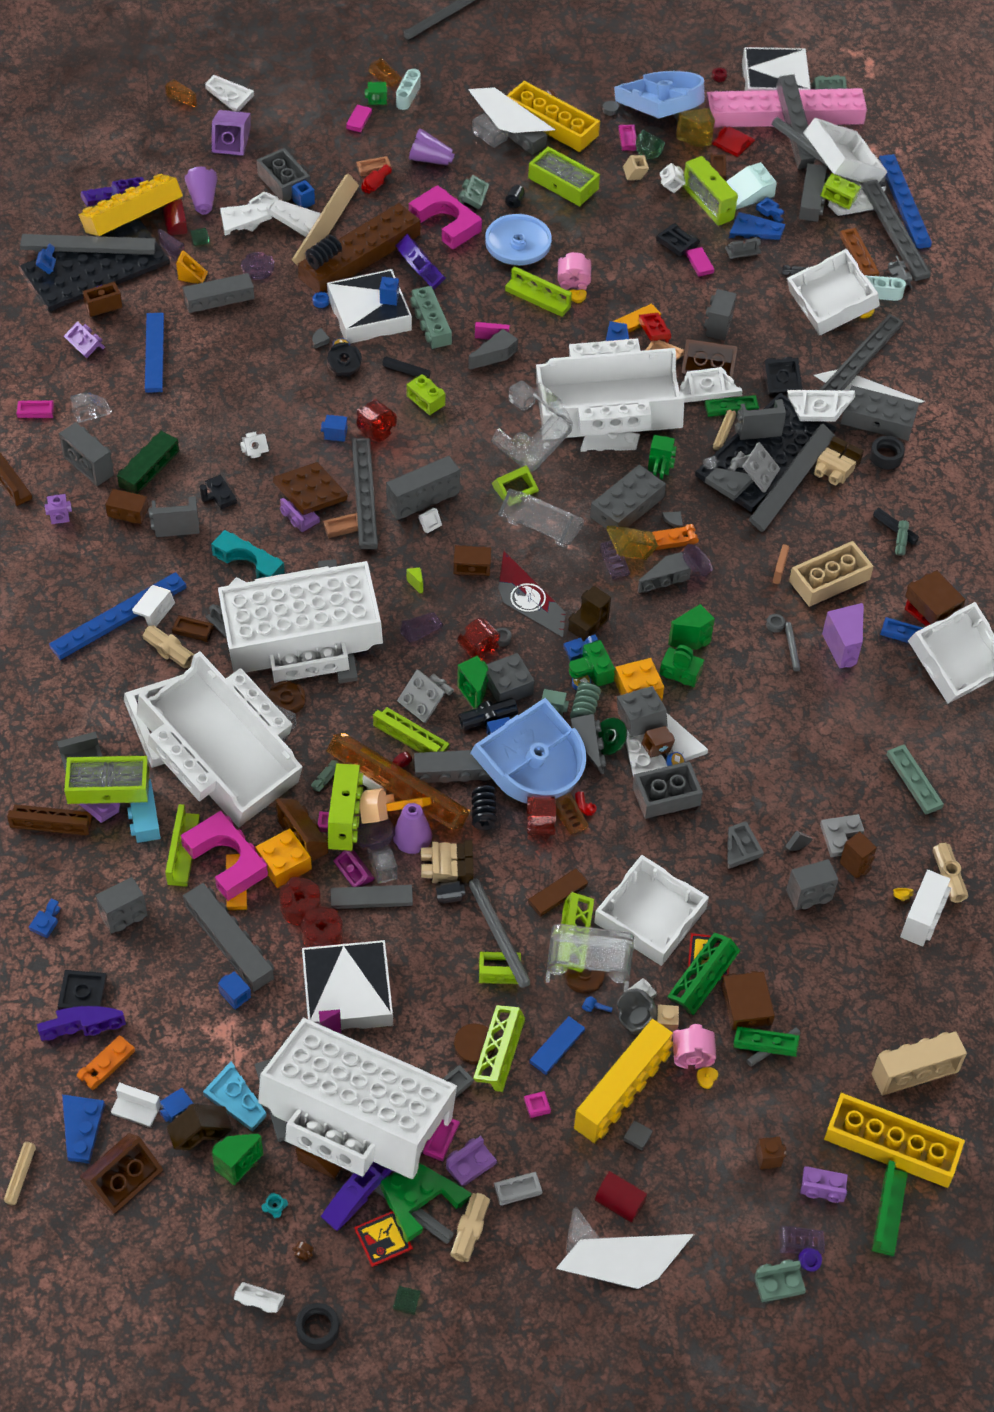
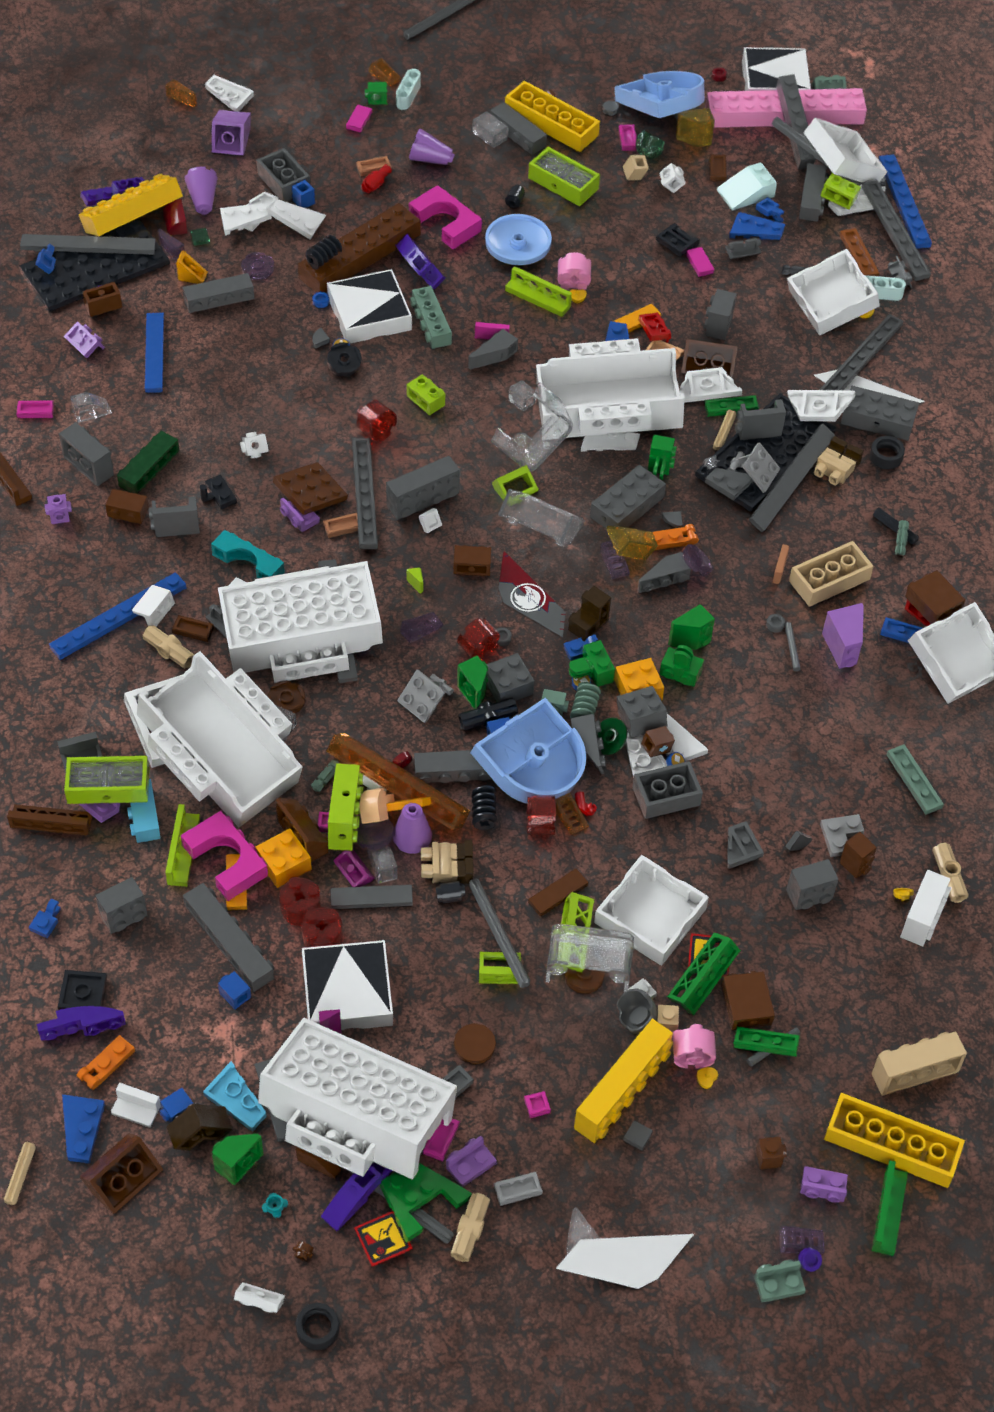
tan tile [292,174,359,266] -> none
blue brick [321,415,348,442] -> none
lime fence [373,707,450,753] -> none
blue brick [380,277,399,305] -> none
black axle [382,356,431,379] -> none
clear green tile [393,1286,421,1315] -> none
sand green bracket [458,175,489,209] -> none
white sticker [468,88,555,133] -> none
lime fence [473,1005,525,1092] -> none
blue tile [529,1016,585,1075] -> none
blue hand [582,996,612,1013] -> none
dark red brick [595,1171,647,1223] -> none
lime brick [683,156,738,226] -> none
red piece [711,126,755,157] -> none
black plate [762,356,803,395] -> none

